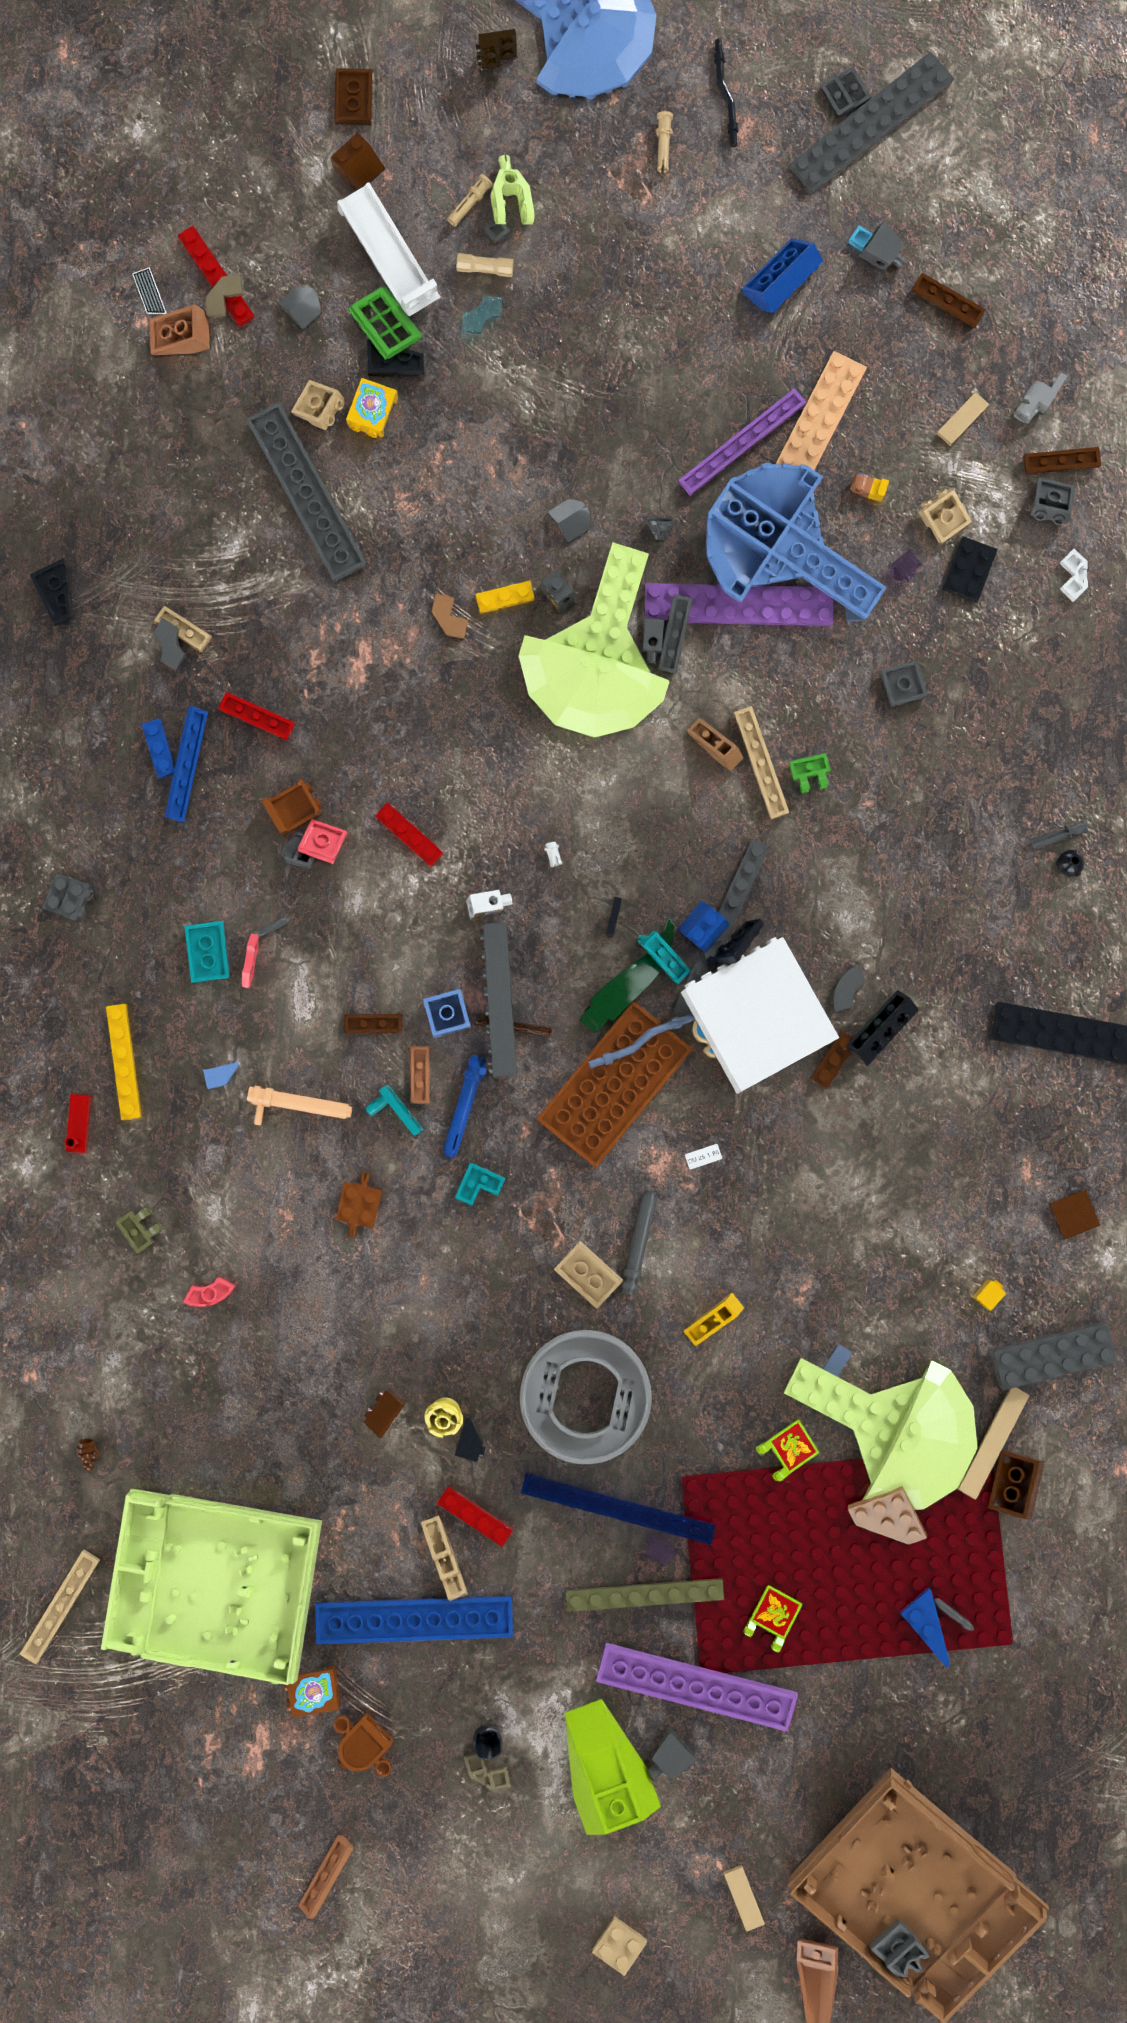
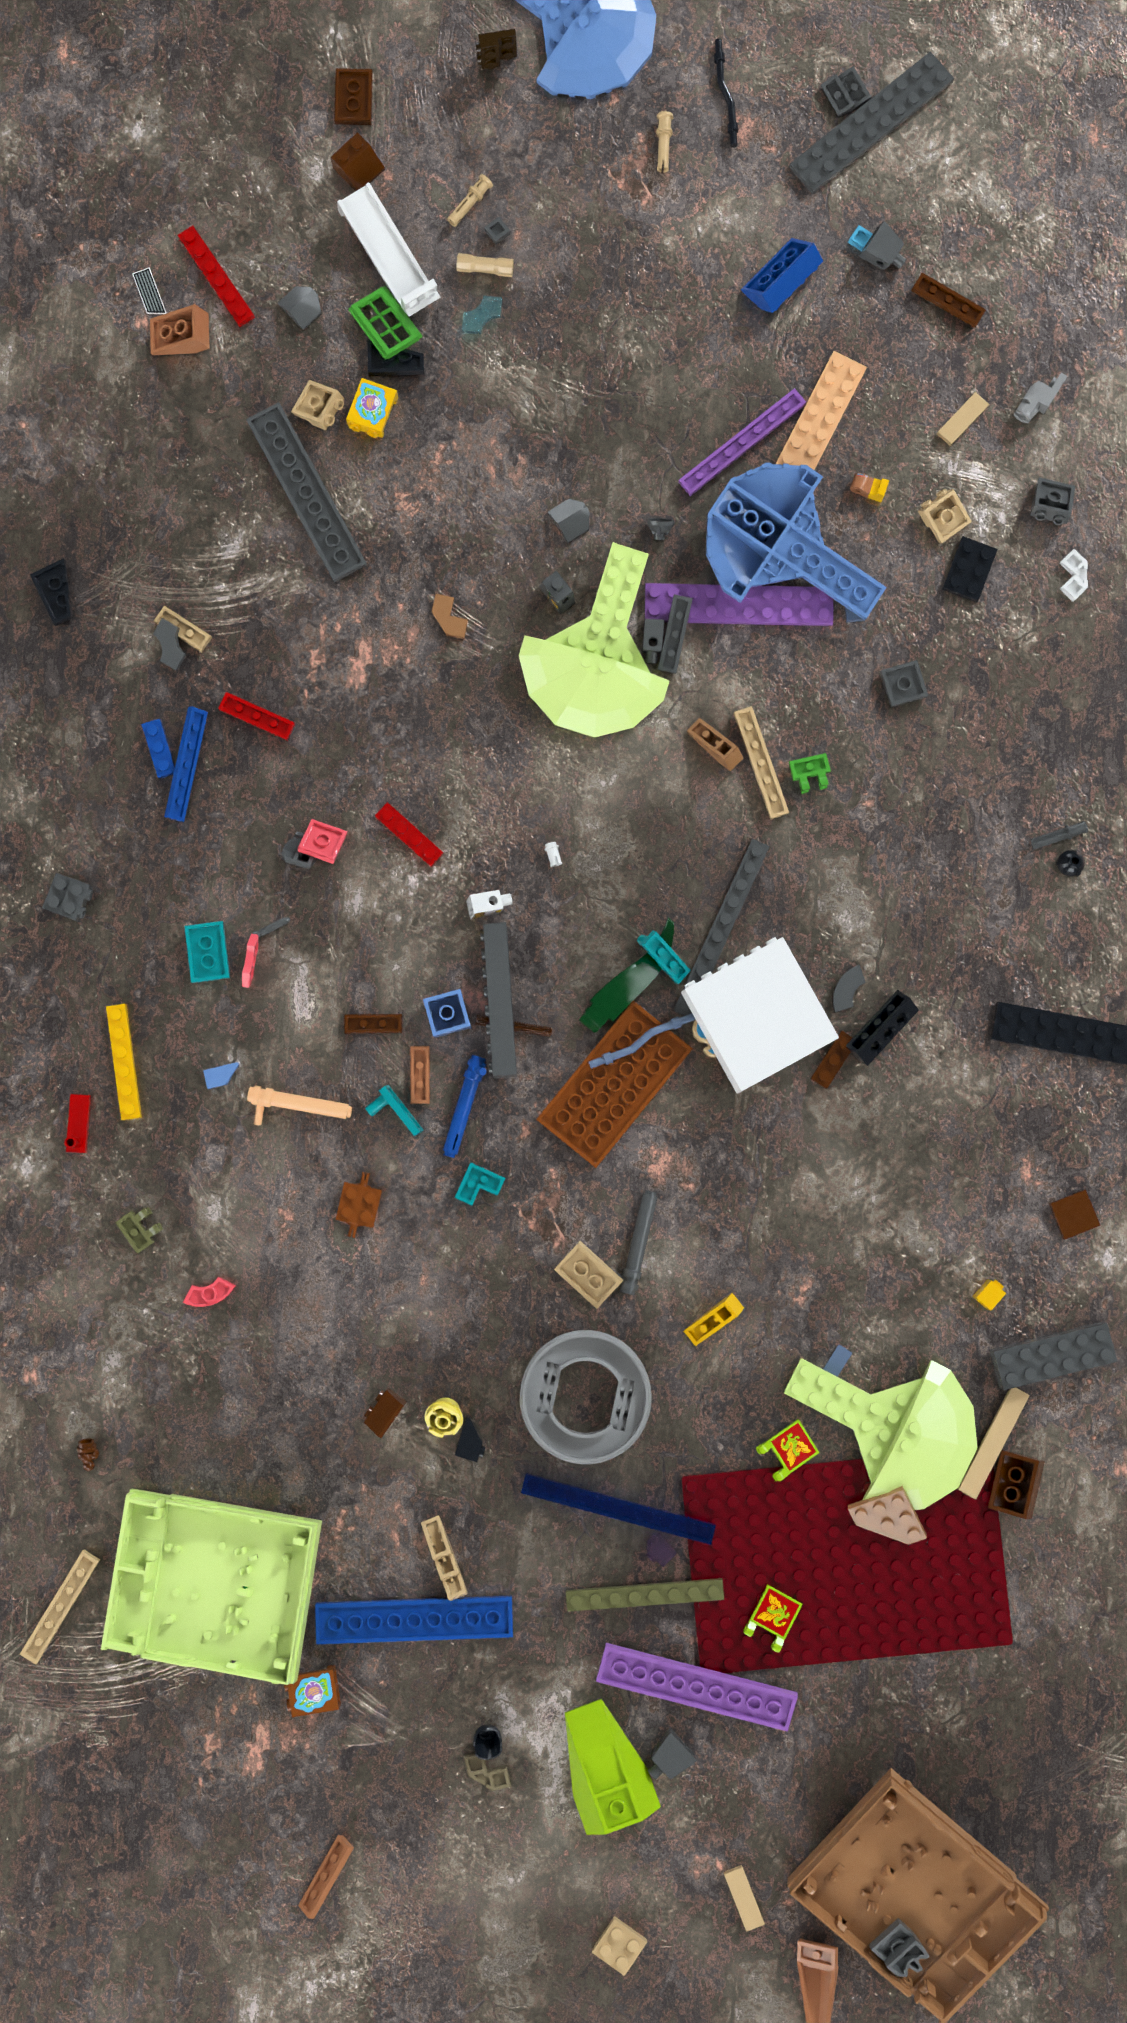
dark tan tile [205,275,243,318] -> none
dark orange panel [261,778,323,837] -> none
dark orange piece [334,1712,393,1777] -> none
red plate [437,1486,513,1547] -> none
yellow plate [475,581,535,614] -> none
yellowish green piece [490,155,534,225] -> none
black tile [606,897,622,937] -> none
blue slope [677,901,730,953] -> none
white sticker [685,1144,722,1169] -> none
black wing [706,919,764,966] -> none
clear purple brick [889,550,922,583] -> none
blue wing [900,1588,950,1668] -> none
dark grey piece [934,1598,974,1631] -> none
reddish brown plate [1023,447,1101,475] -> none

